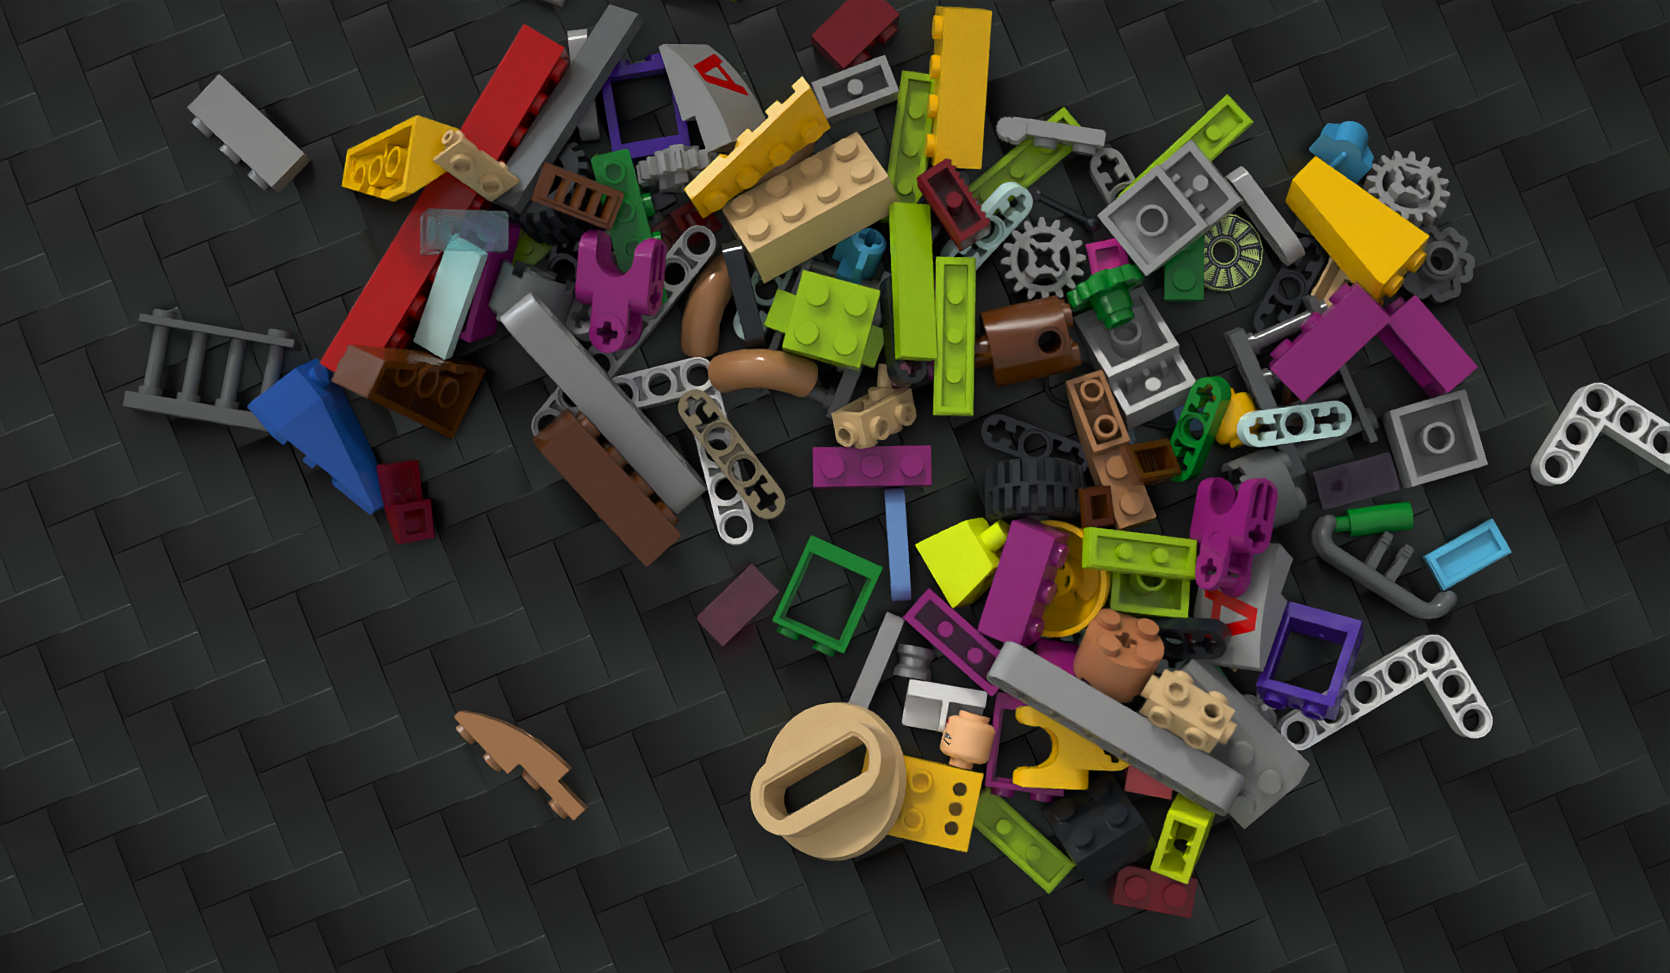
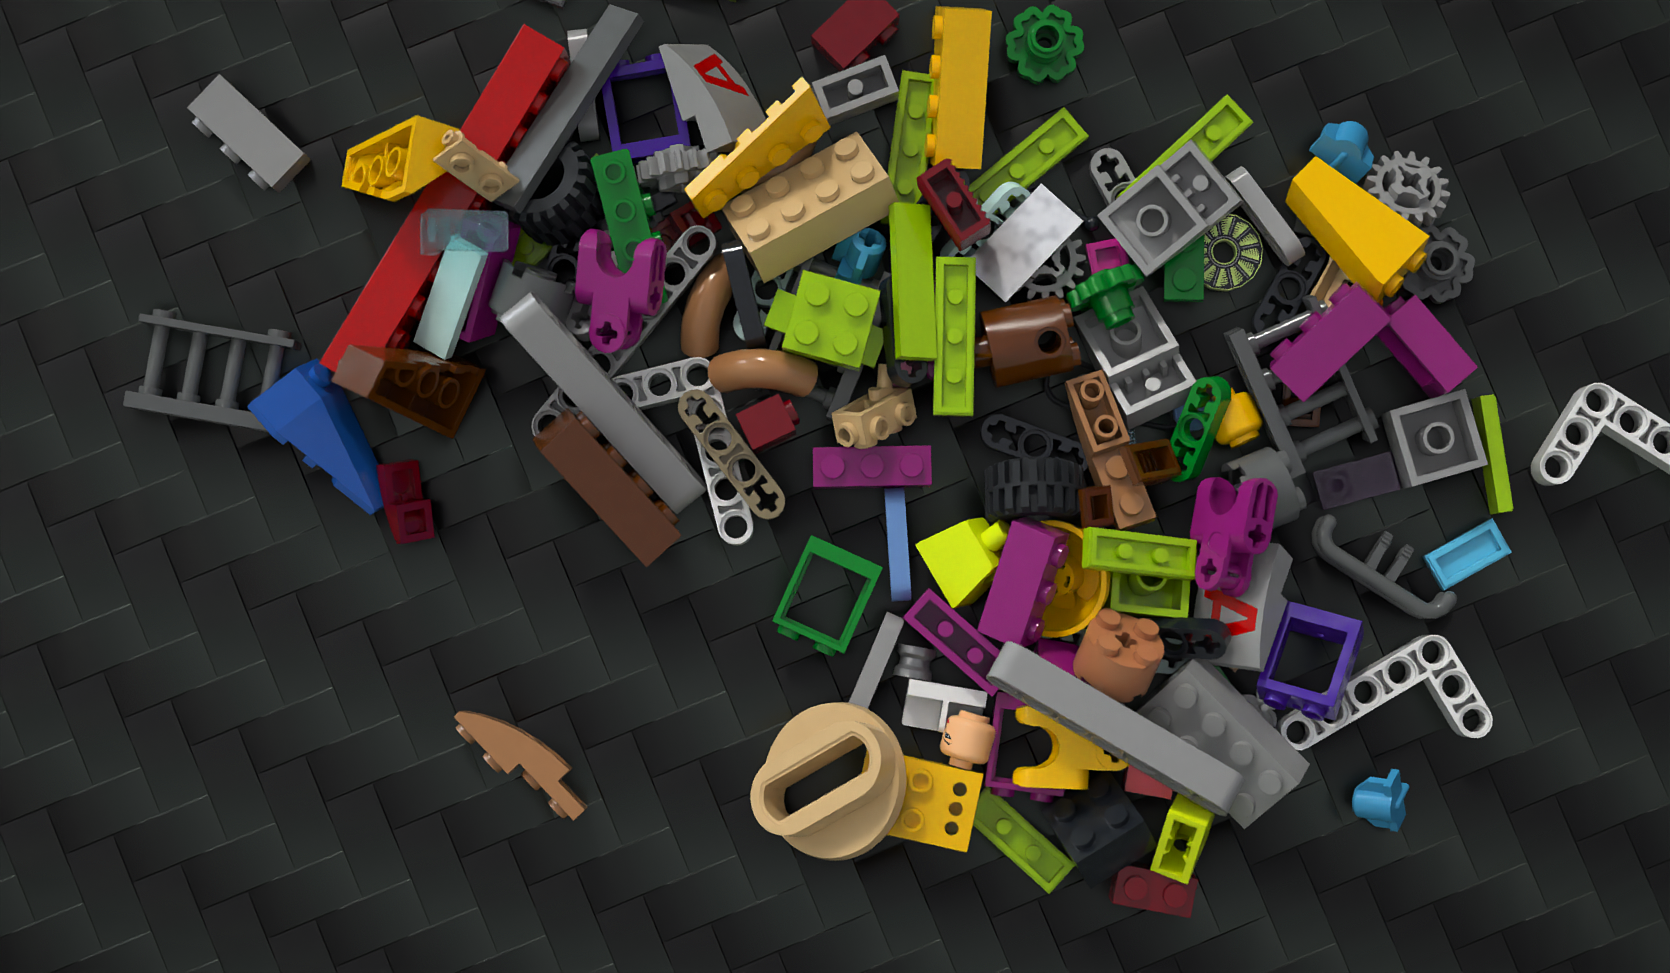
reddish brown slope [531,162,624,230] -> none
clear pink plate [696,564,779,647] -> none
light grey hinge [996,116,1106,156] -> none
tan brick [1139,669,1237,754] -> none
light aqua beam [1237,401,1352,447] -> none
green cylinder [1333,501,1414,537] -> none
none -> dark red brick [736,394,800,455]
none -> flat silver sticker [971,183,1083,302]
none -> green plant [1005,5,1084,85]
none -> dark azure piece [1352,769,1410,832]
none -> lime tile [1472,394,1514,514]

